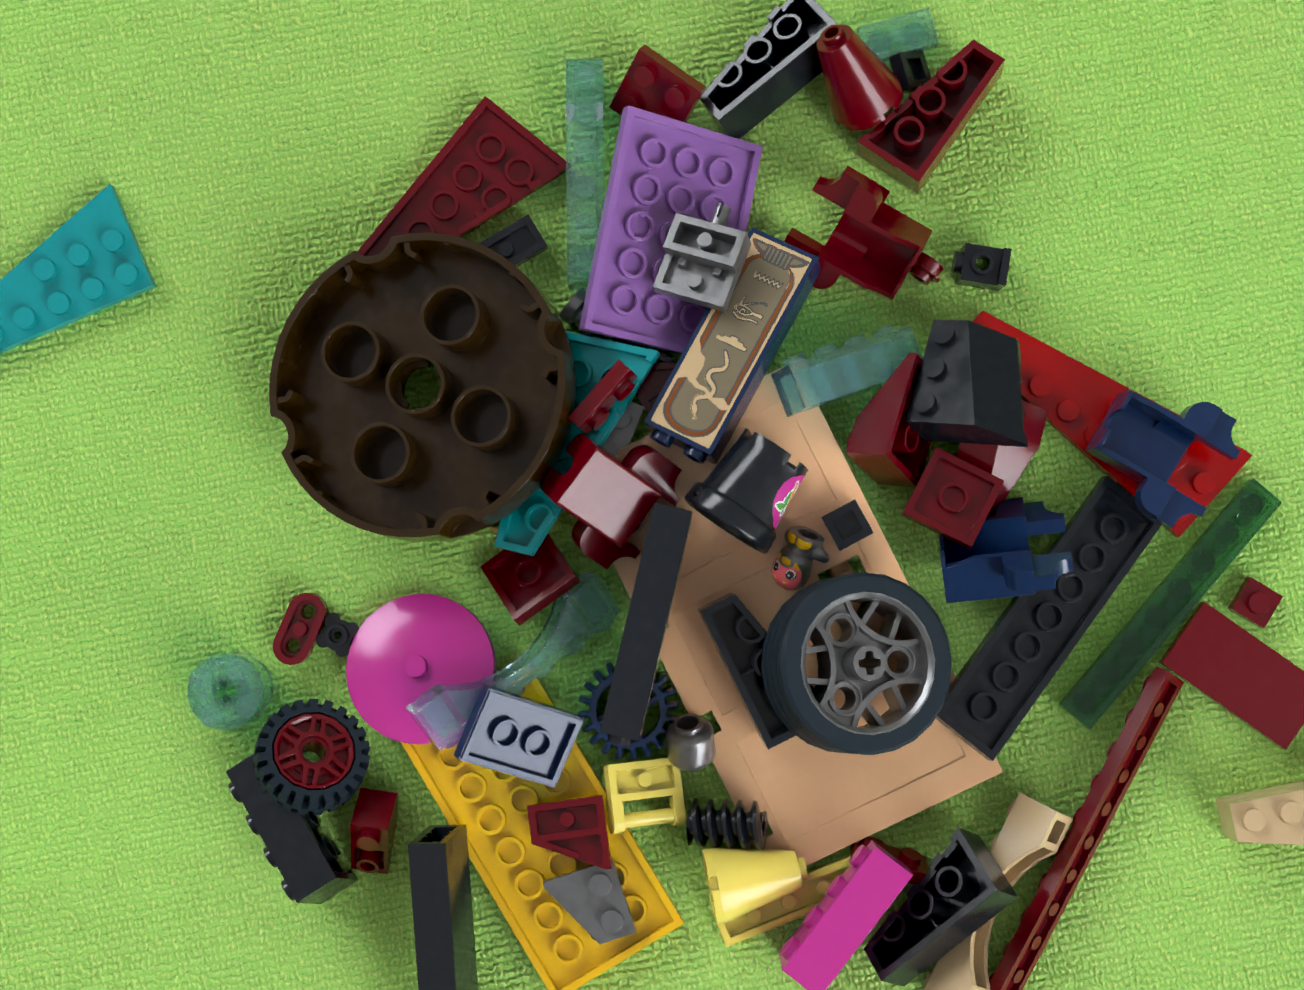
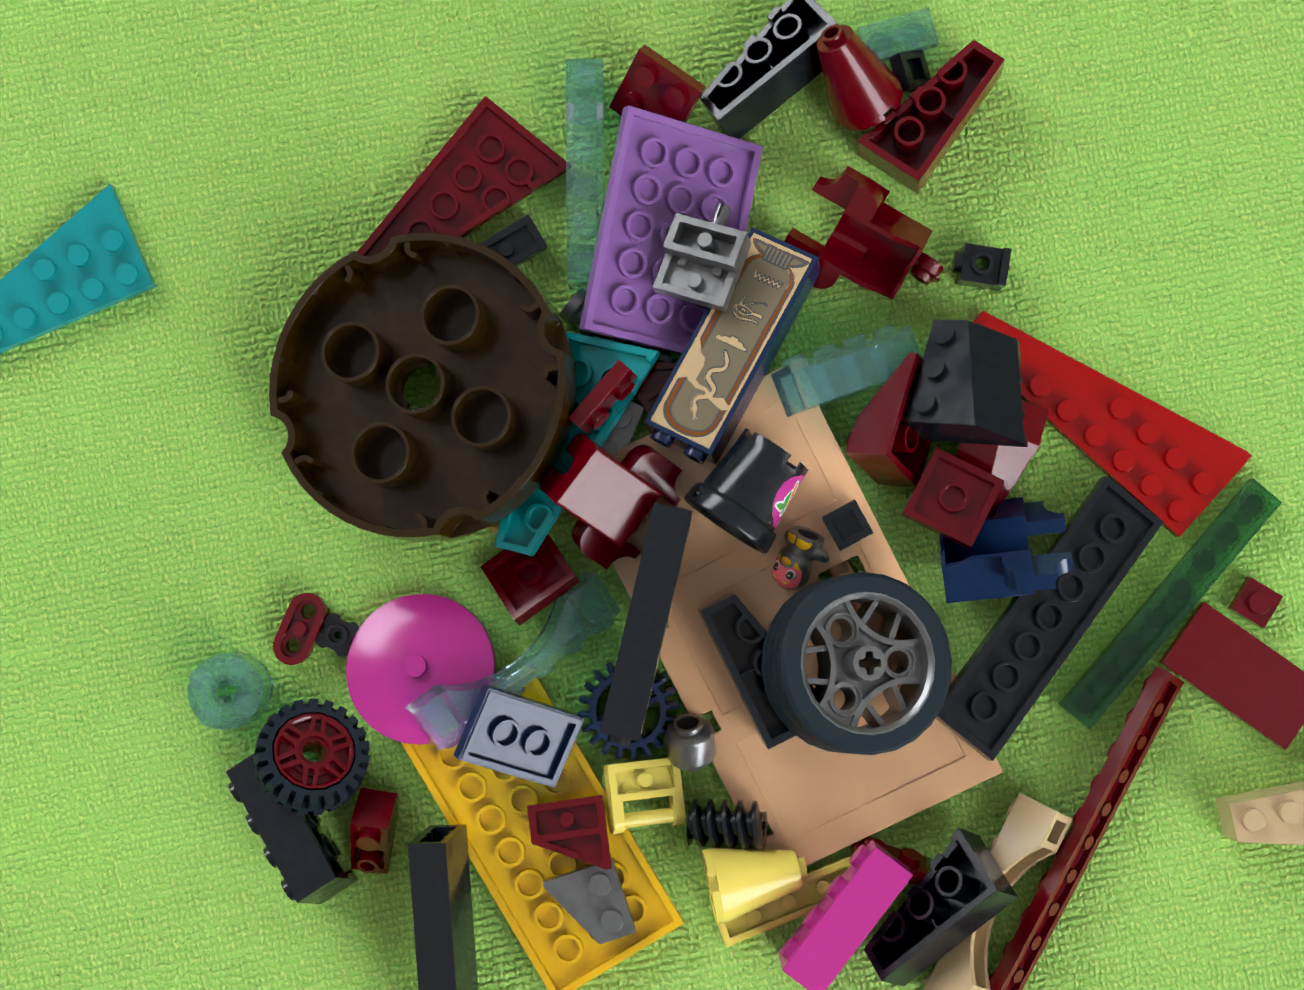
dark blue piece [1085,390,1240,528] -> none

